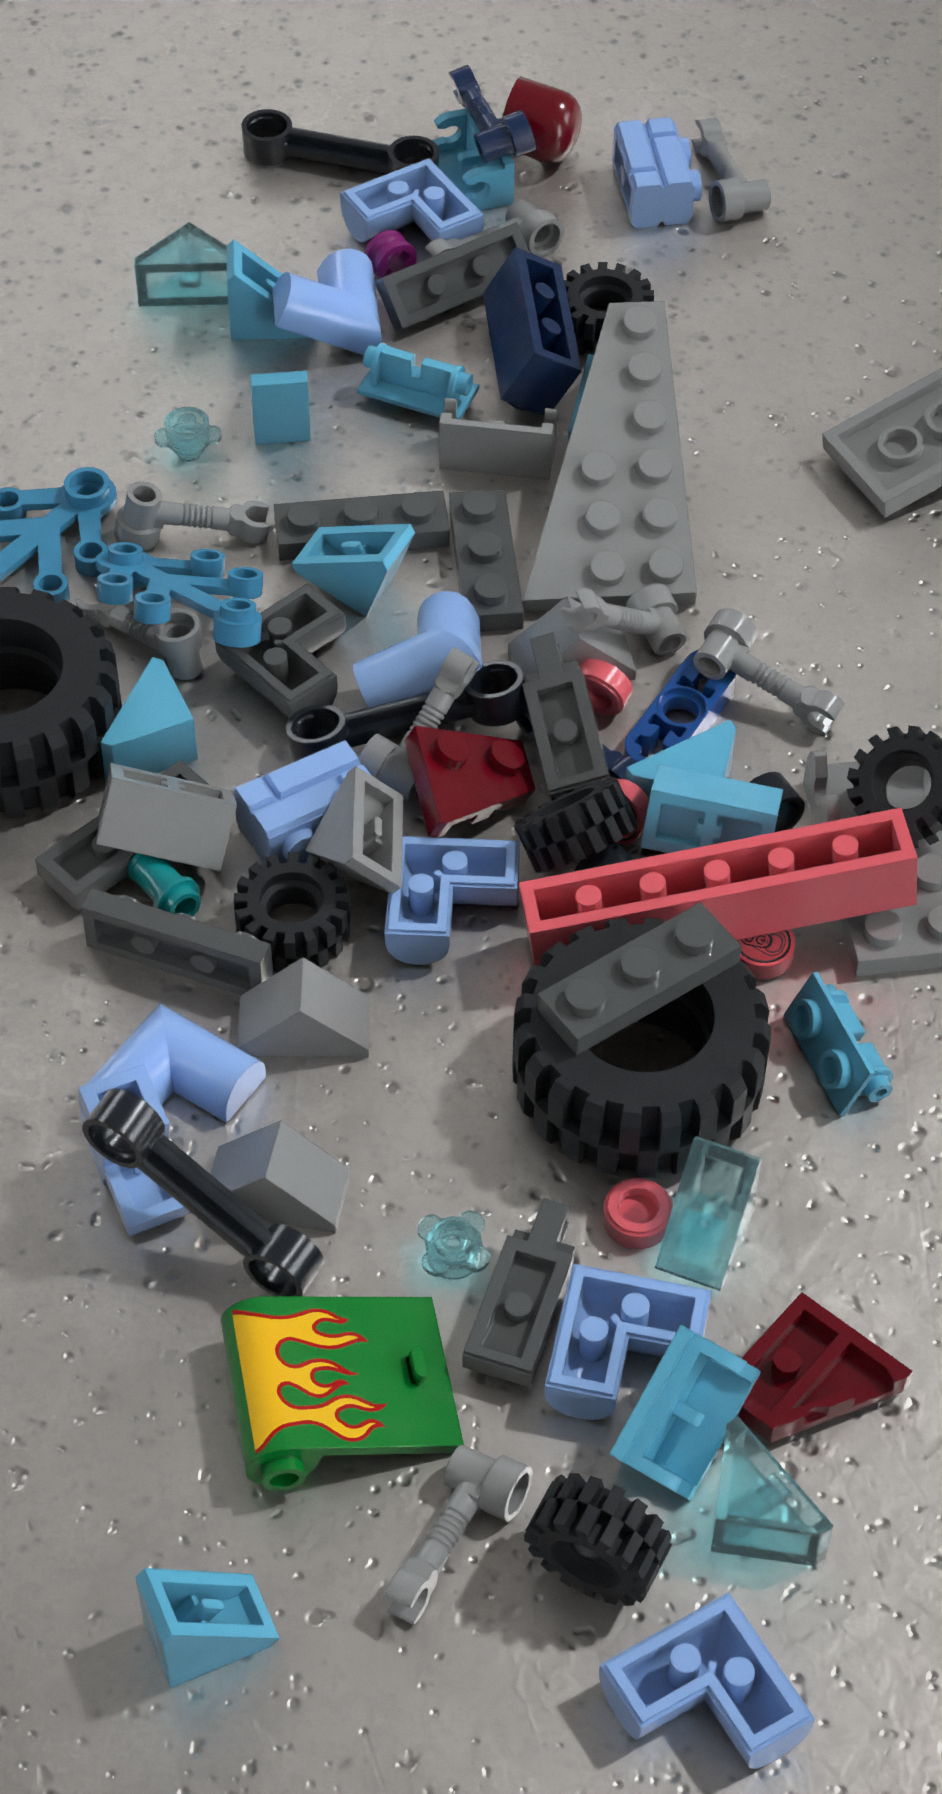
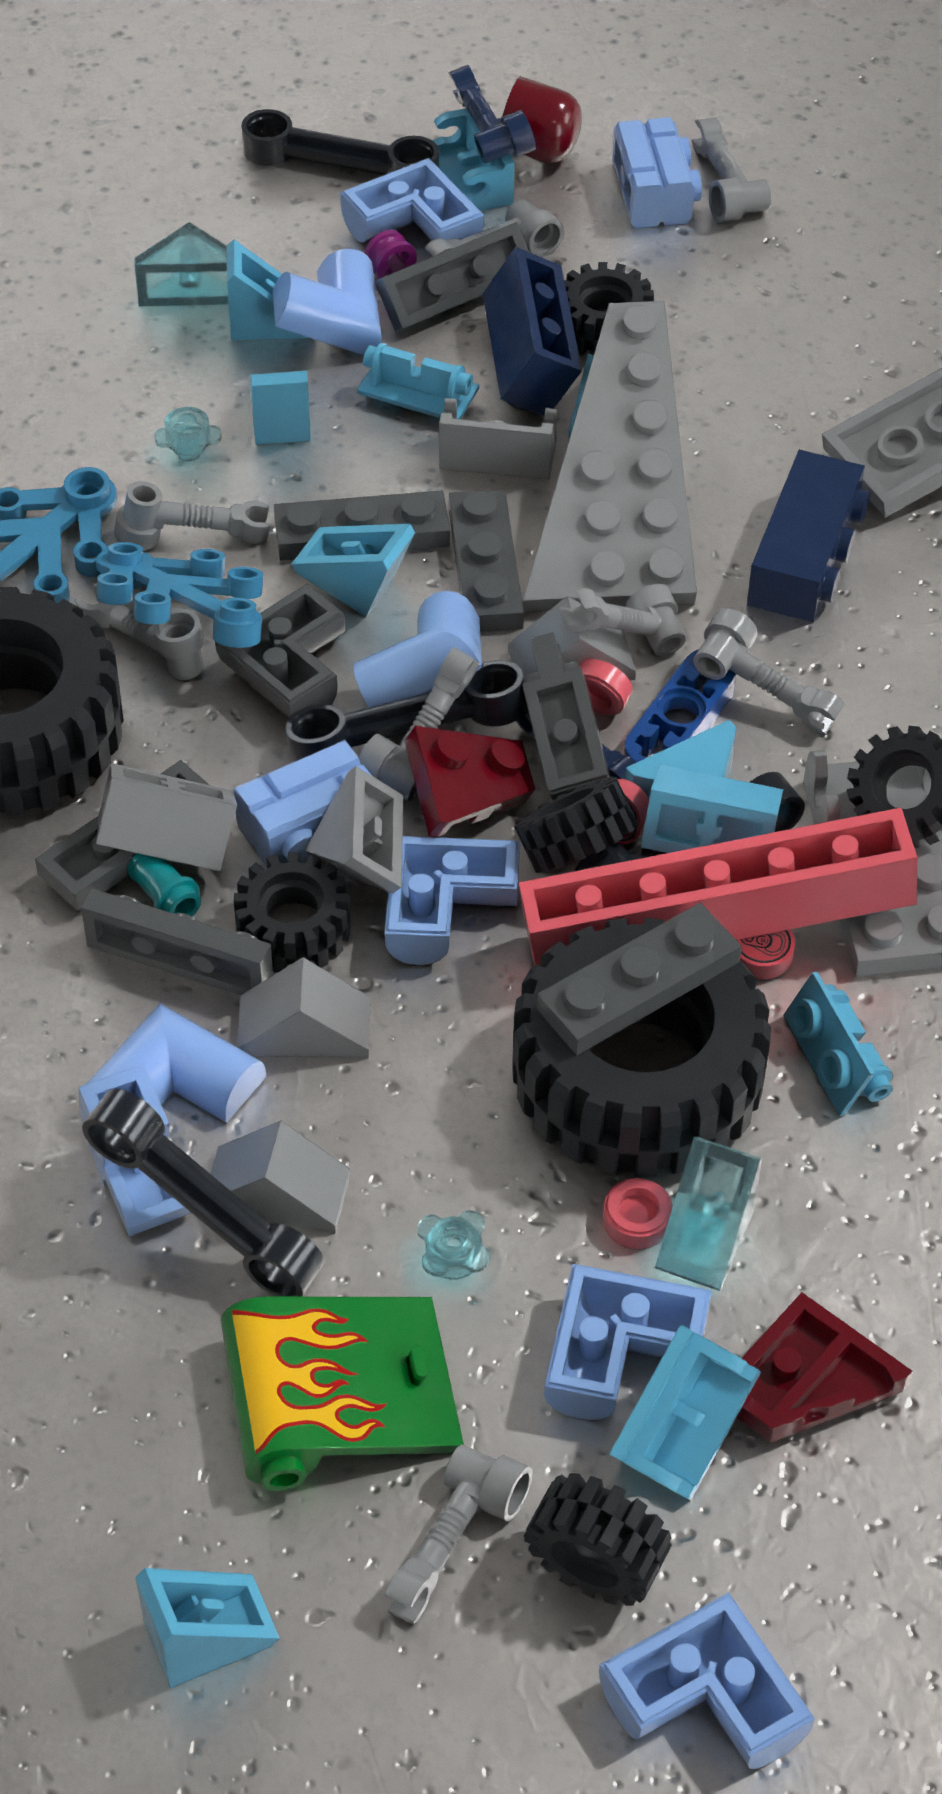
medium azure slope [100,657,198,782] -> none
dark grey hinge [462,1198,575,1388] -> none
clear light blue slope [711,1416,834,1567] -> none
none -> dark blue brick [747,449,870,623]

